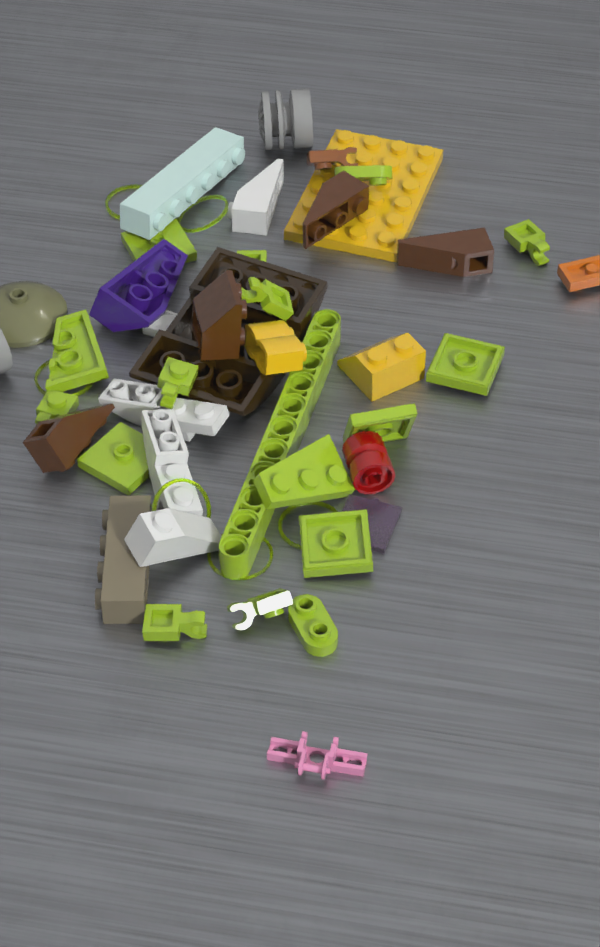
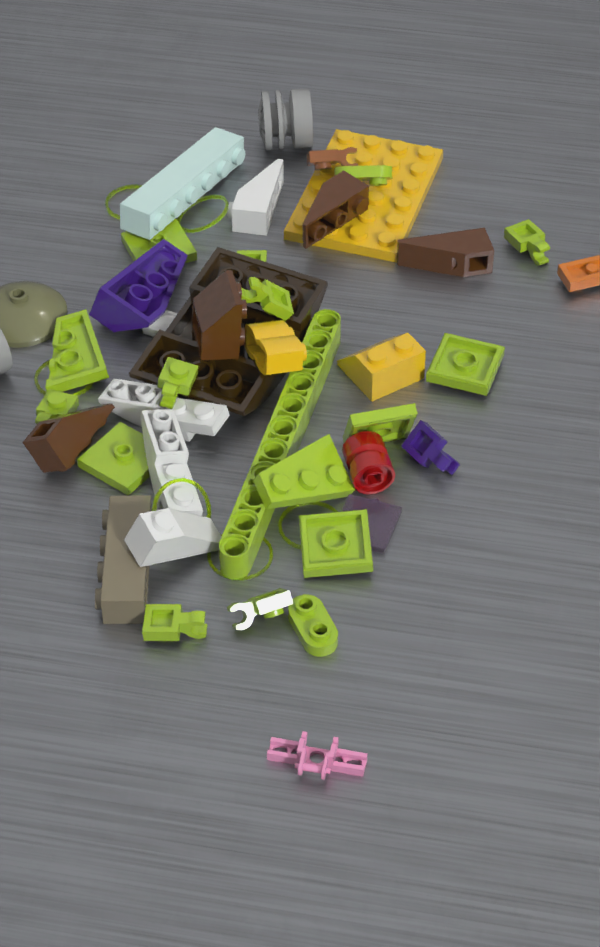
none -> dark purple plate [401,420,460,475]

